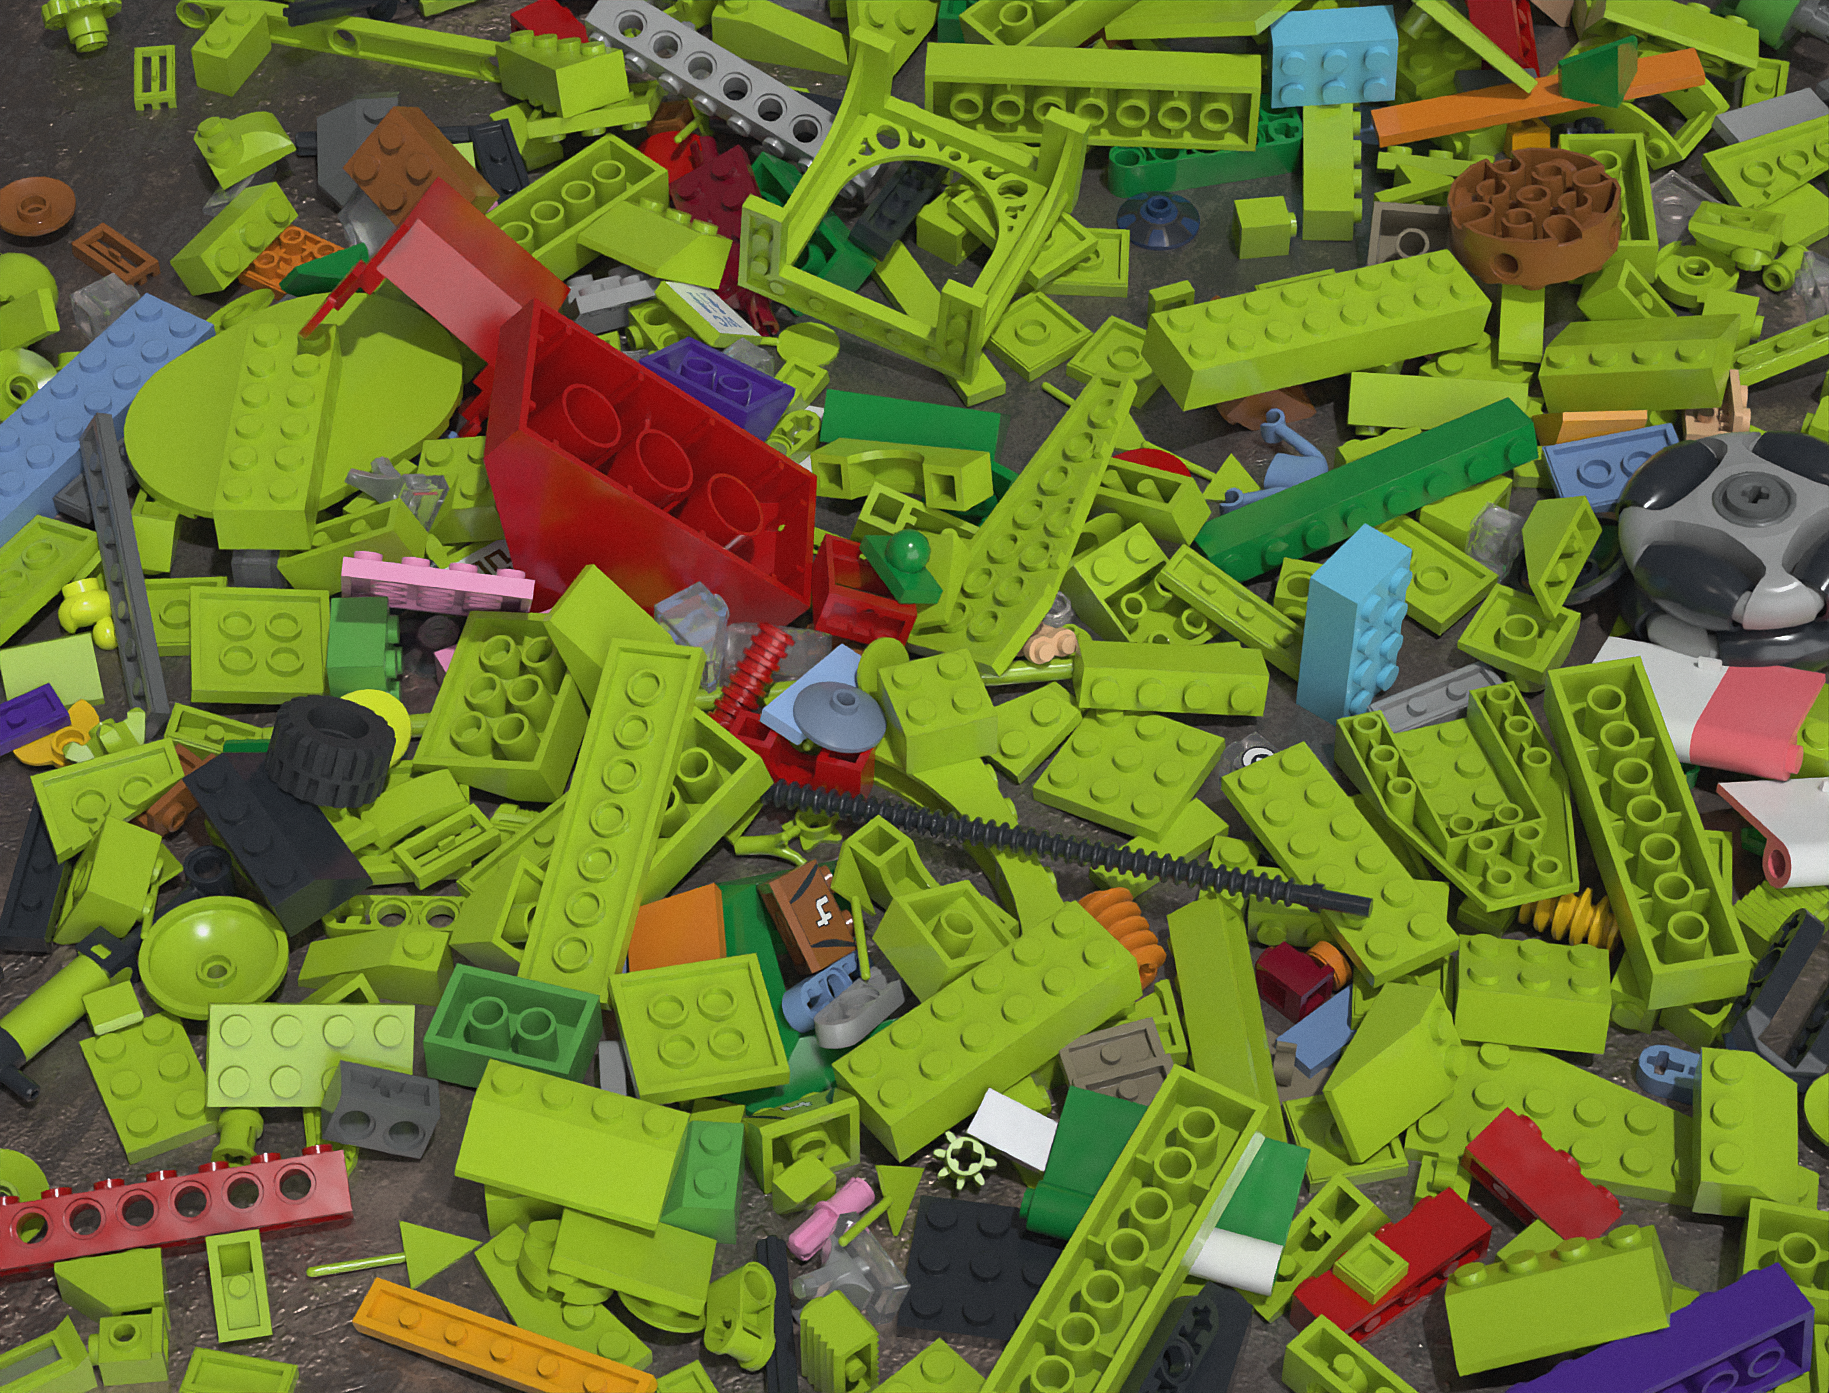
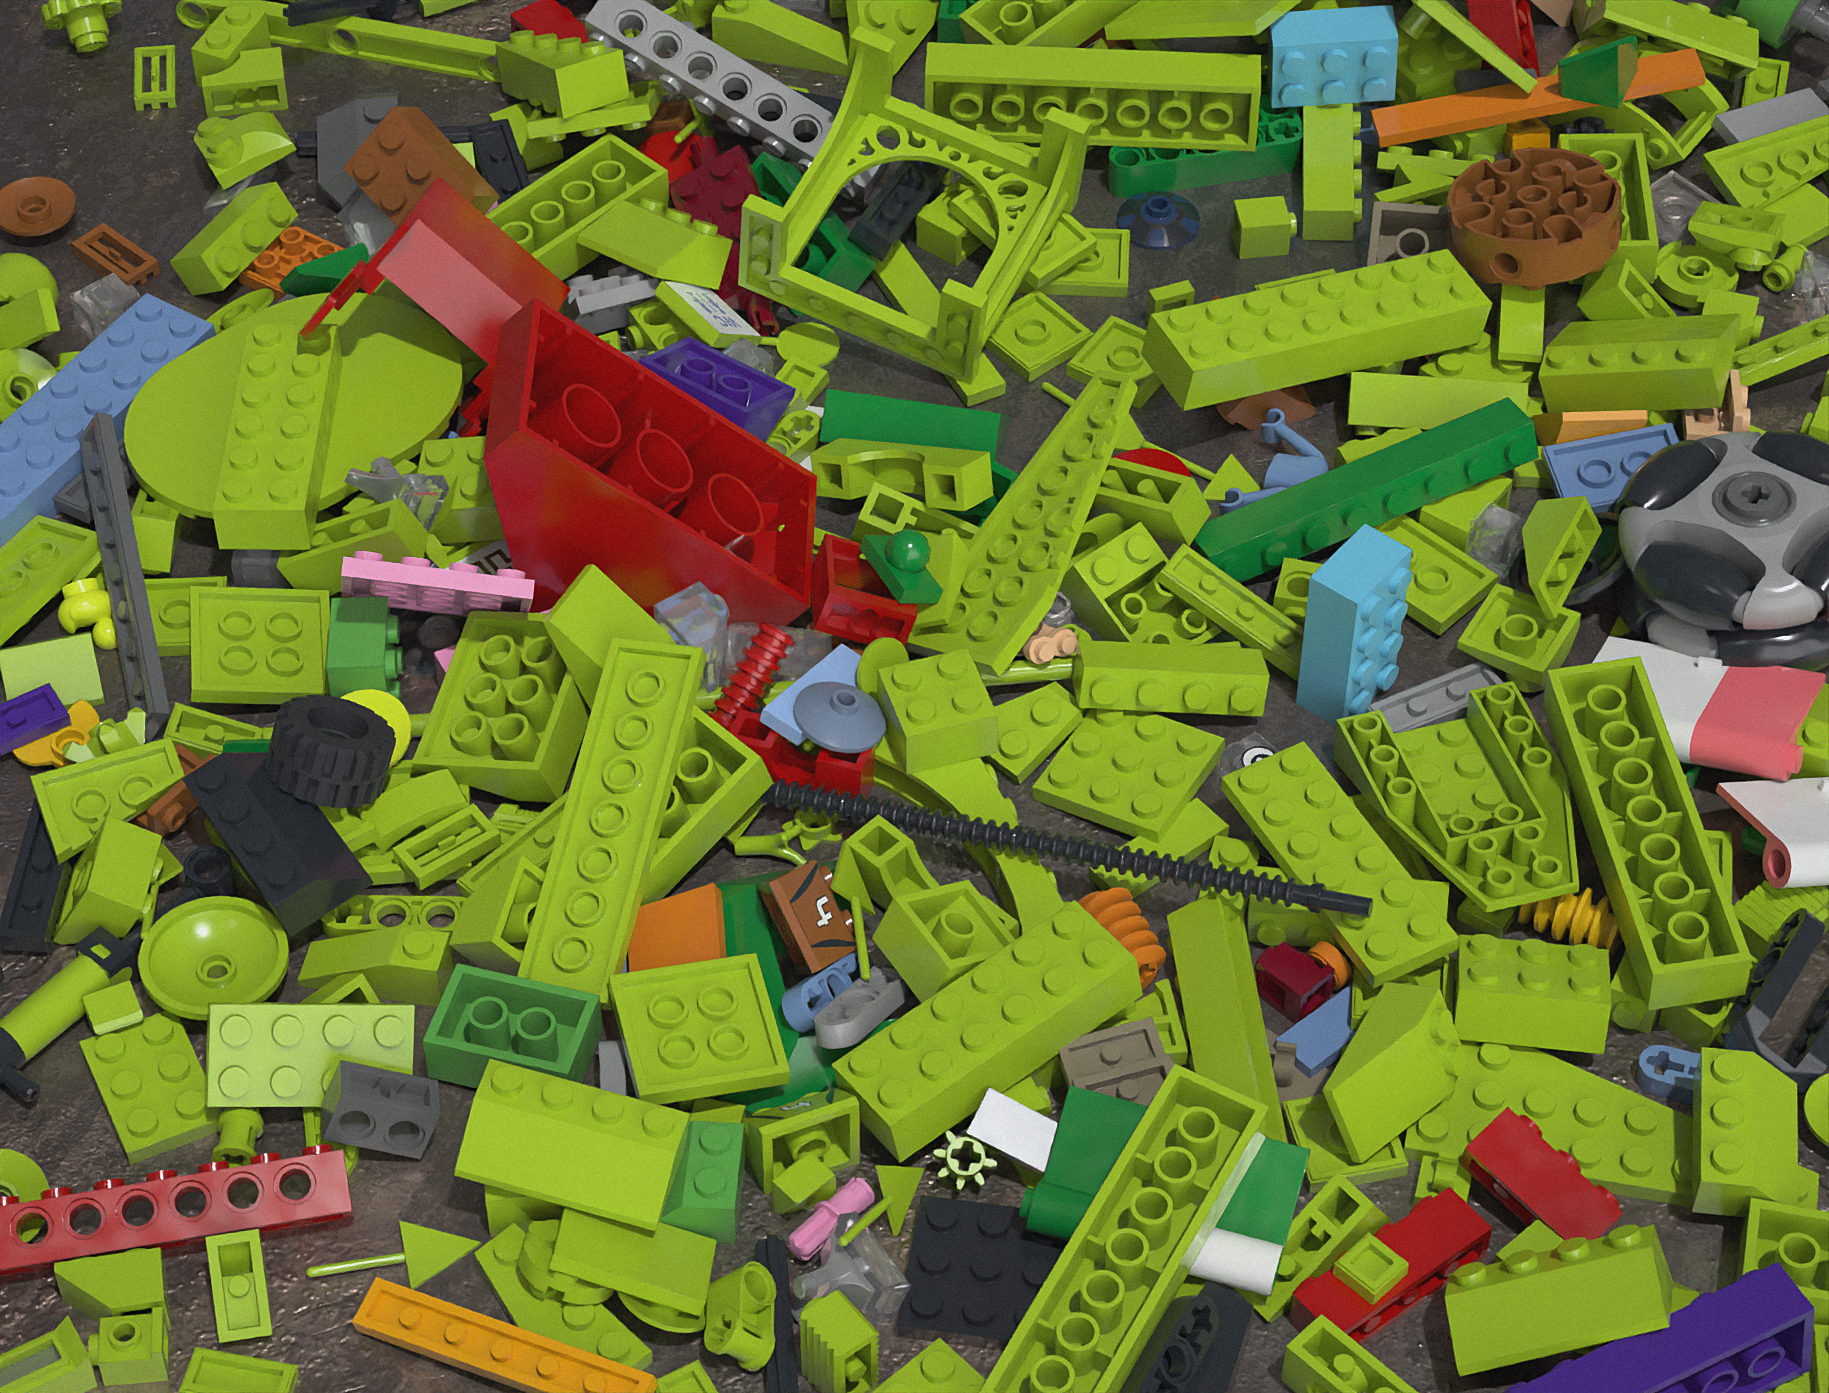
none -> lime arch [201,47,289,118]

